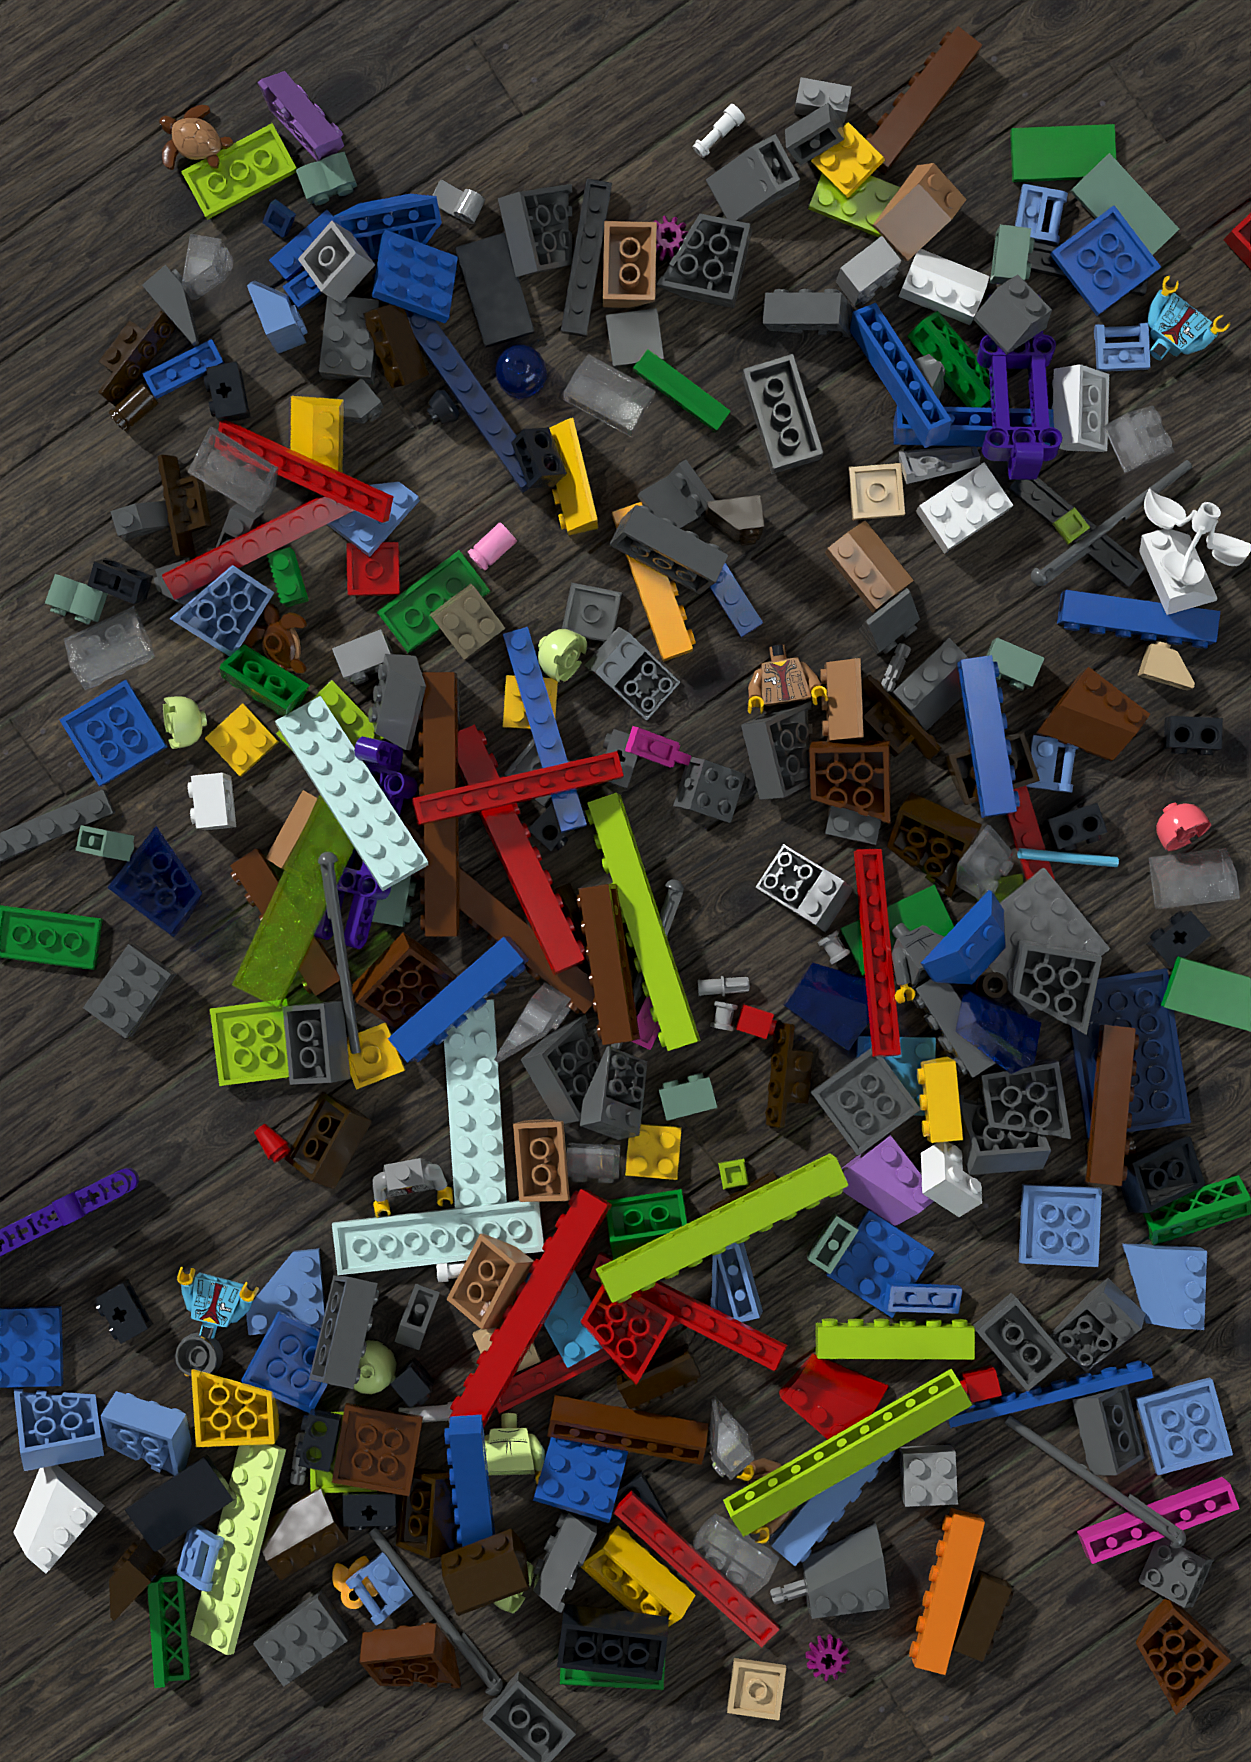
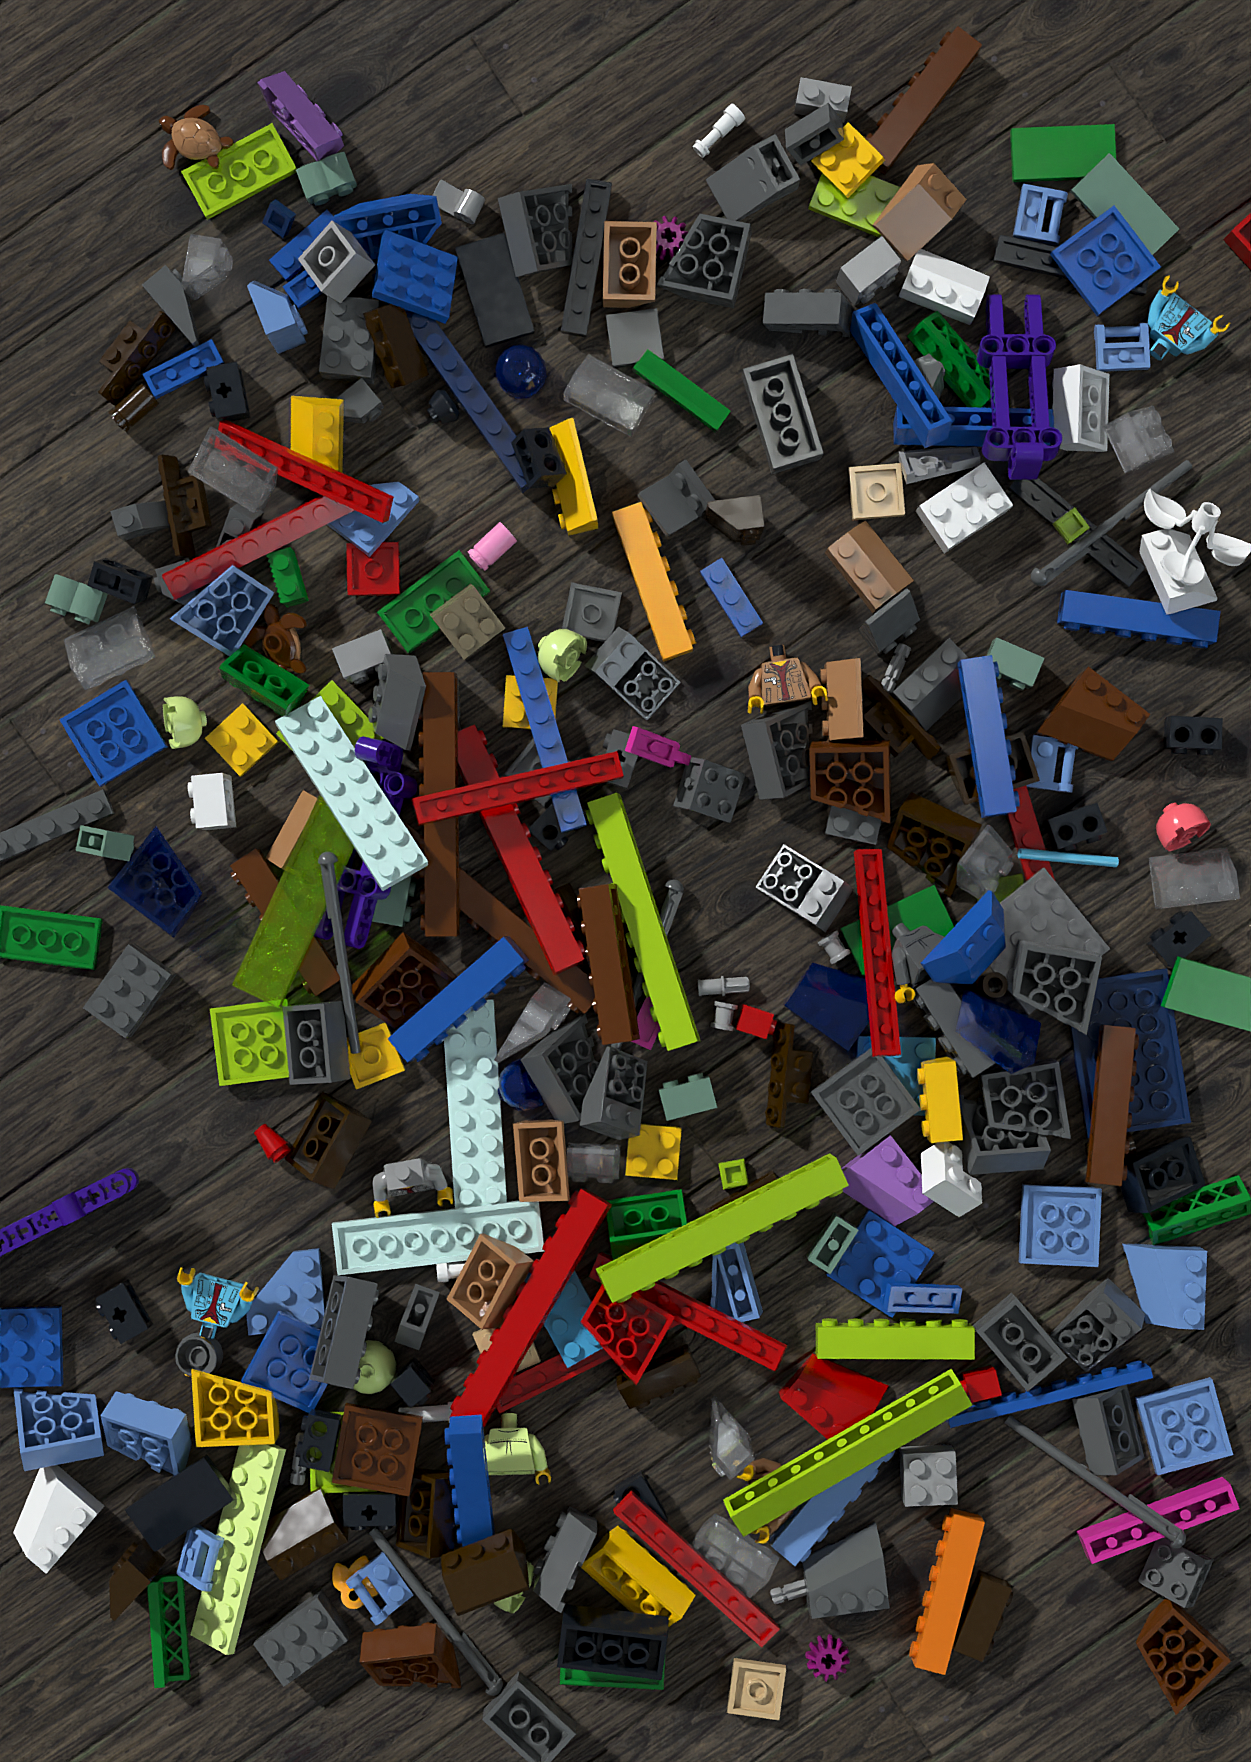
blue plate [533,1437,628,1523] -> none
reddish brown brick [547,1395,708,1465] -> none
dark grey brick [609,505,728,594] -> none
dark grey slope [973,274,1052,355] -> none
sand green brick [990,224,1034,285] -> none
tan slope [1138,641,1195,691] -> none
none -> clear blue cylinder [498,1058,544,1111]

